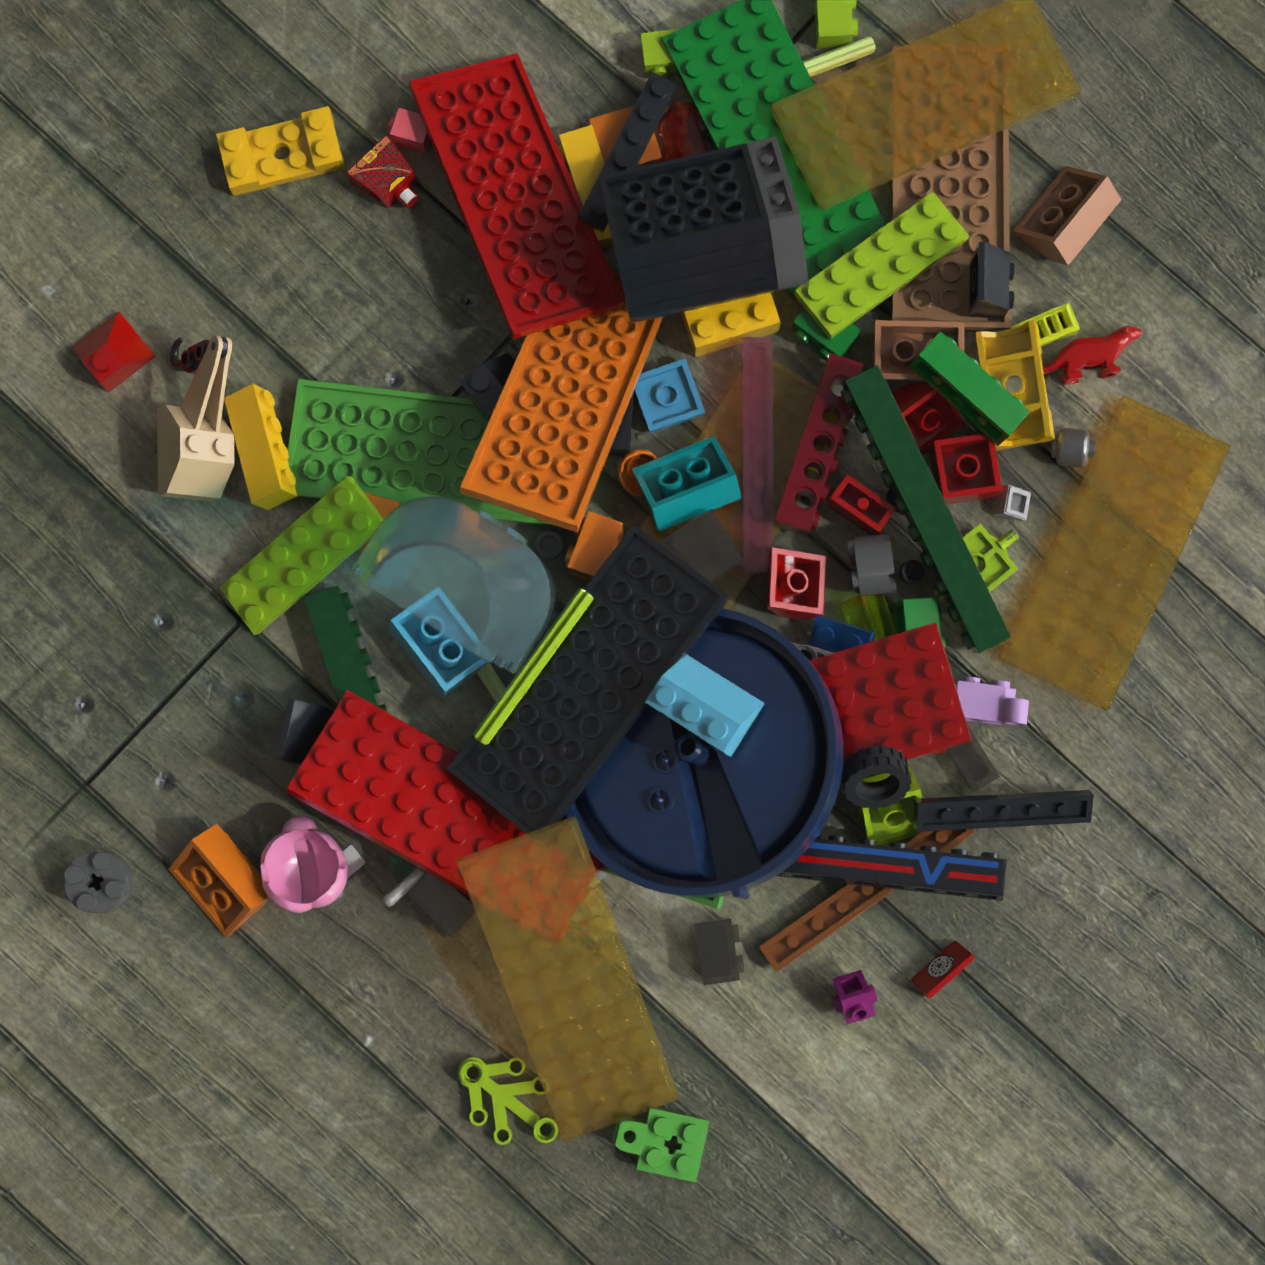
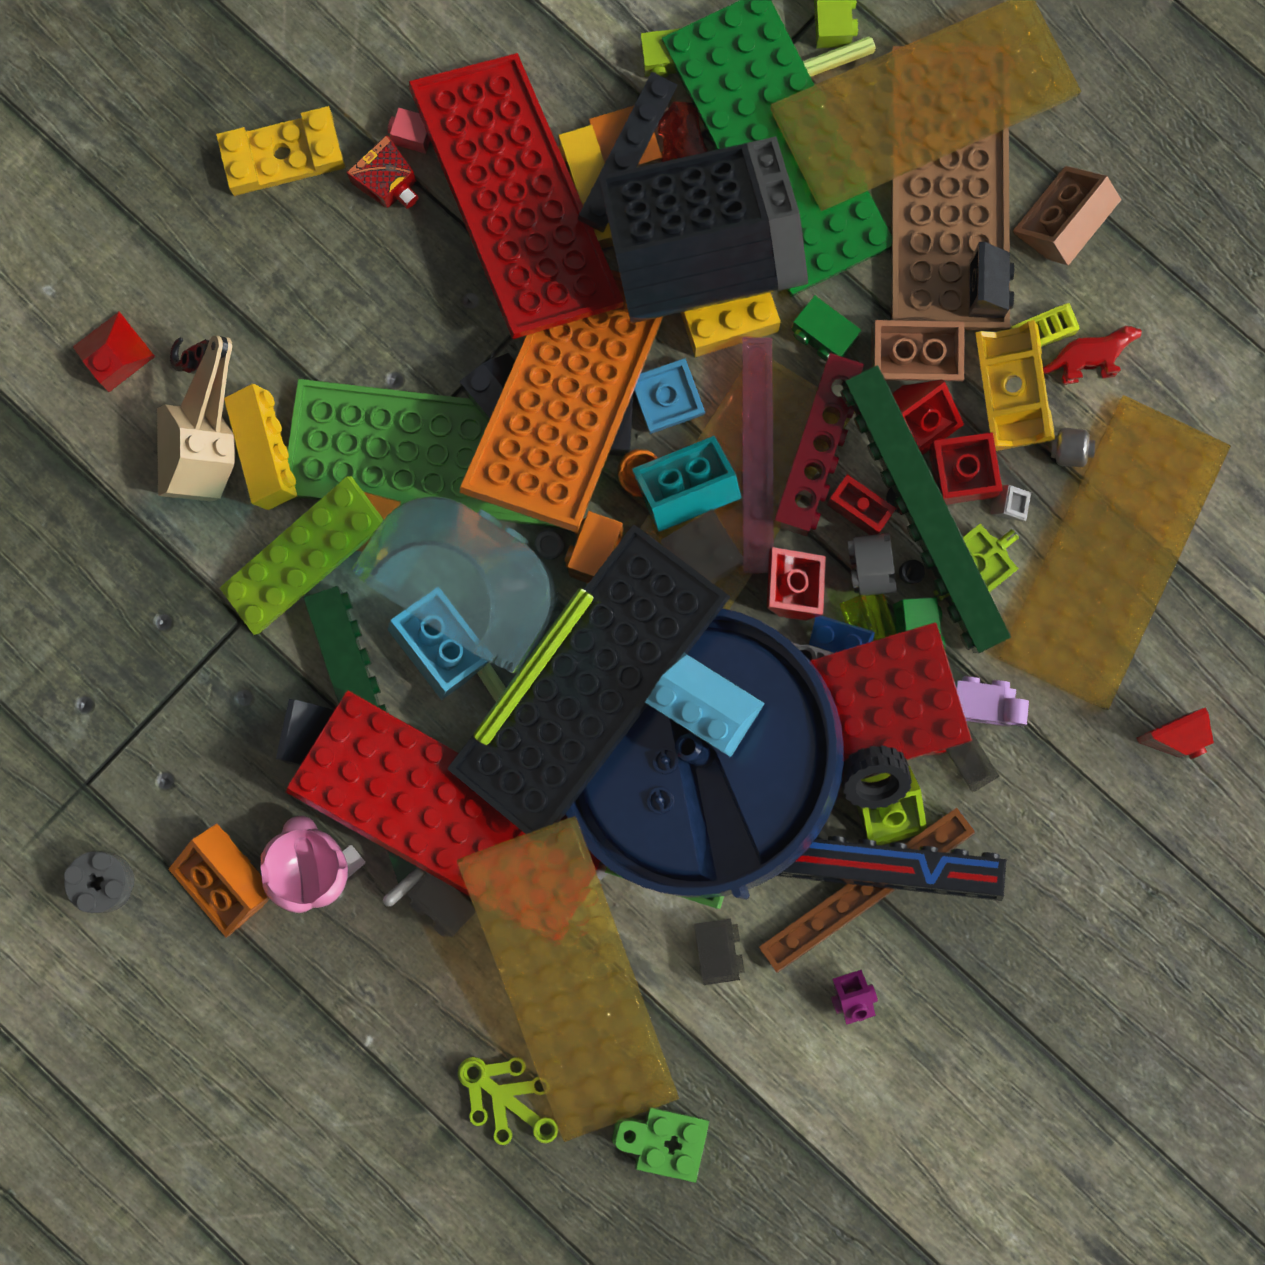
lime plate [794,192,969,339] -> none
green brick [909,331,1030,446] -> none
red slope [911,941,975,998] -> none
black plate [913,790,1094,832] -> none
none -> red slope [1136,707,1214,760]

